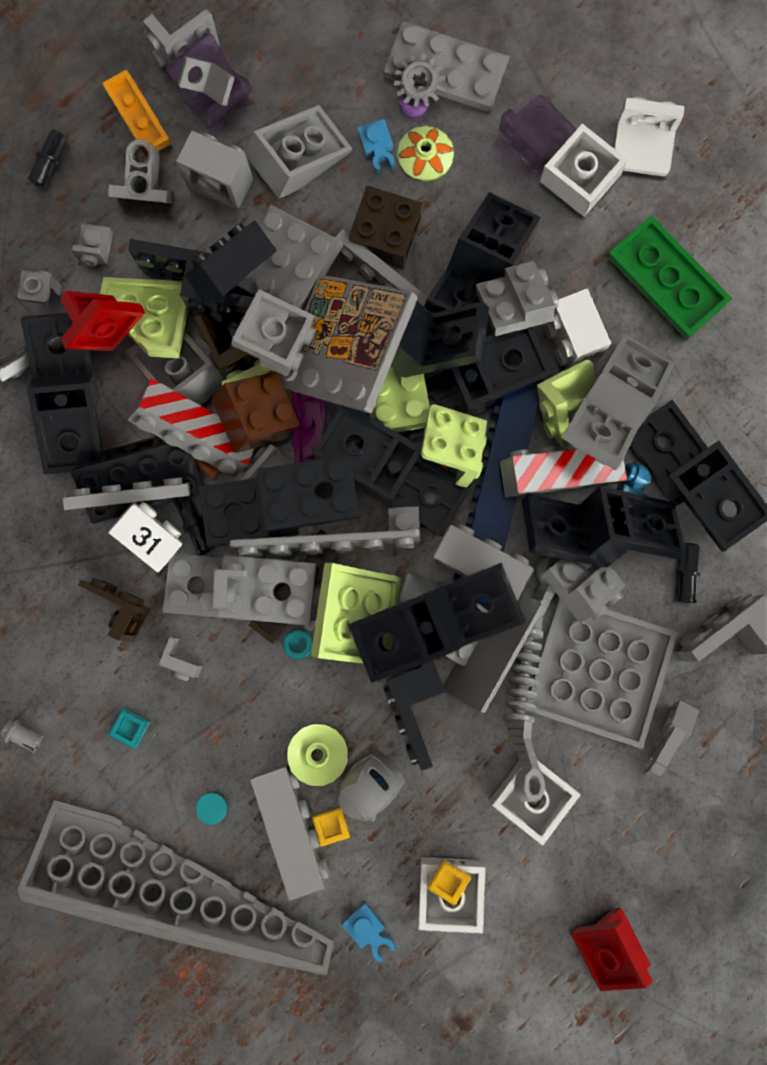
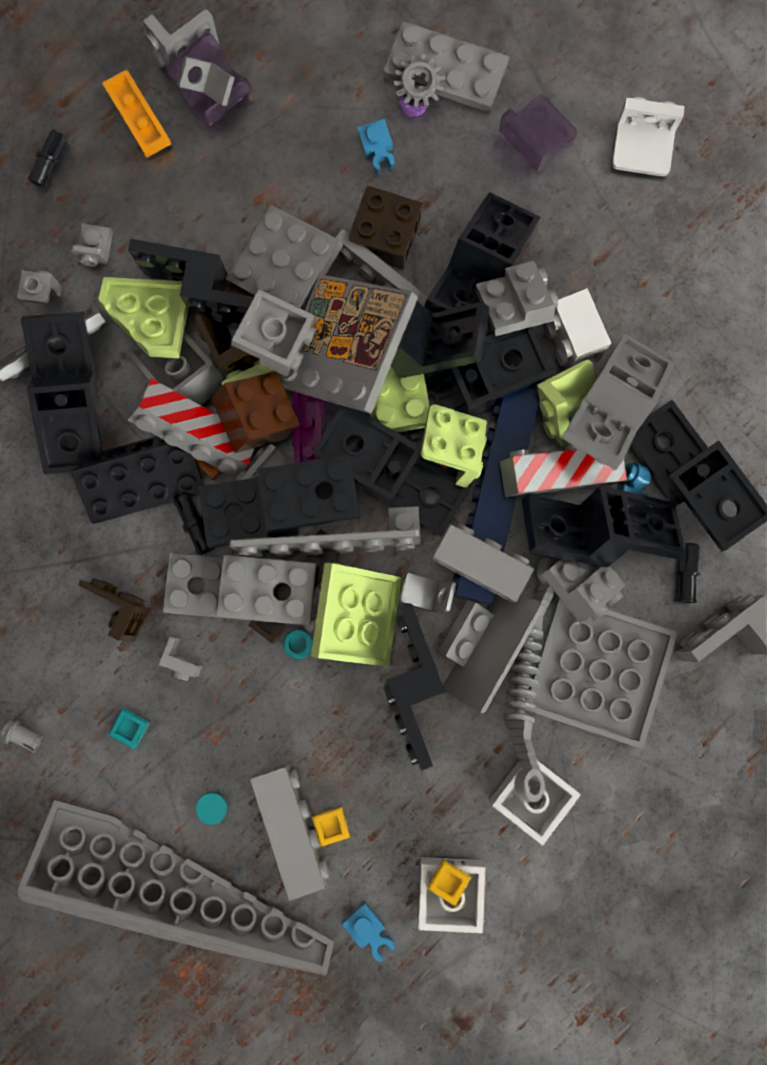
red bracket [60,291,145,351] -> none
light grey plate [62,477,191,510] -> none
light grey tile [108,140,174,204] -> none
white brick [109,501,182,572] -> none
light grey brick [176,131,253,210] -> none
black brick [184,220,277,306] -> none
light grey bracket [213,564,250,610] -> none
light grey slope [245,105,353,199] -> none
yellowish green dish [287,724,348,786] -> none
light grey helmet [335,750,405,822] -> none
black bracket [348,562,526,683] -> none
yellowish green dish [397,126,454,182] -> none
white brick [540,123,628,217] -> none
red bracket [571,908,653,991] -> none
green plate [607,215,732,340] -> none
light grey piece [644,700,699,780] -> none

